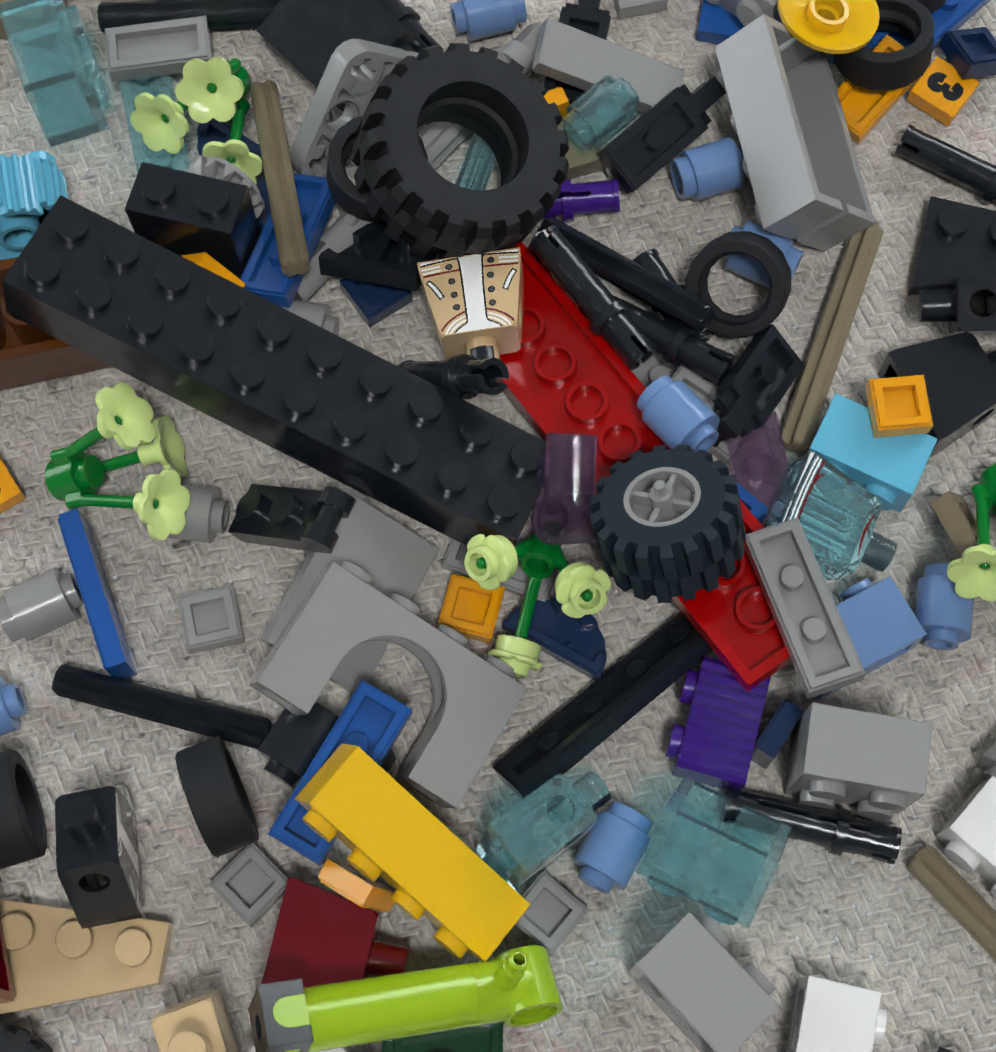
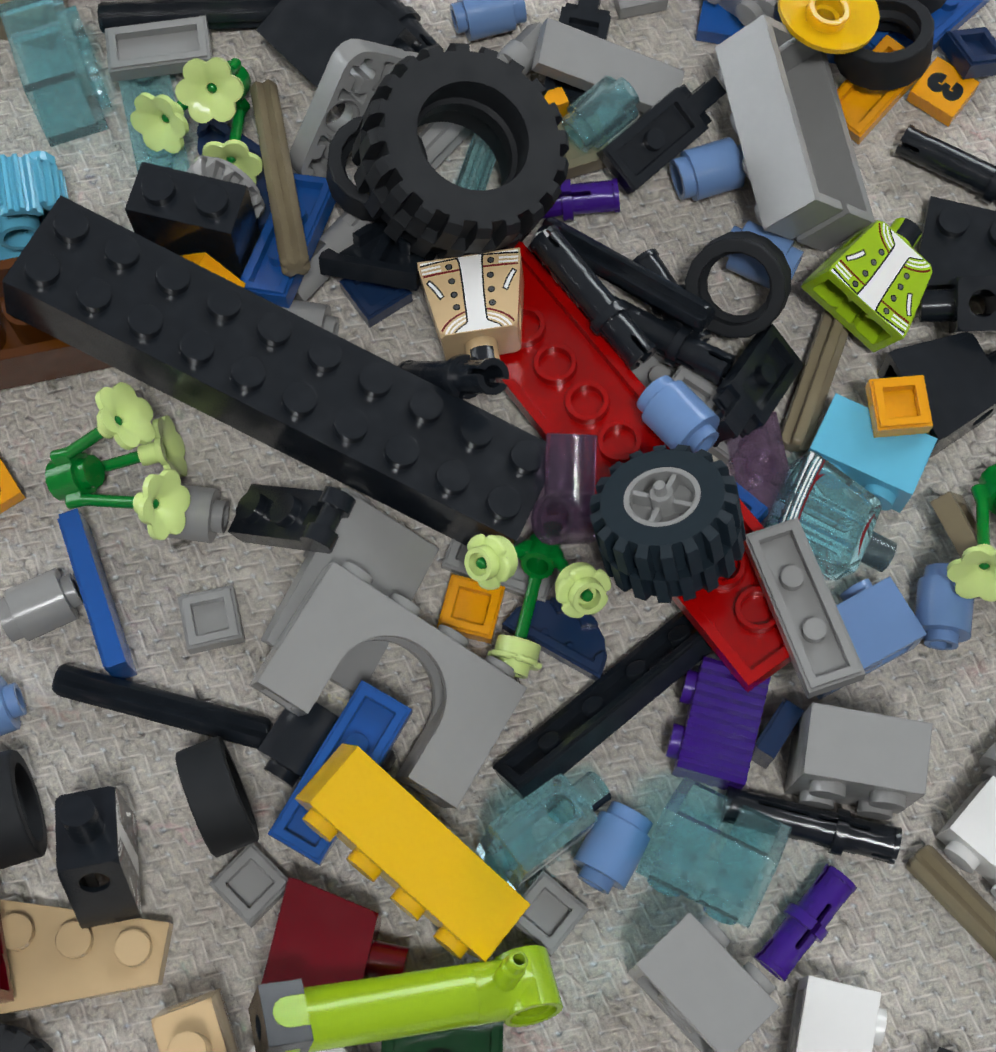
light orange tile [318,858,395,913] -> none
none -> dark purple pin [754,864,857,982]
none -> lime torso [800,218,932,353]

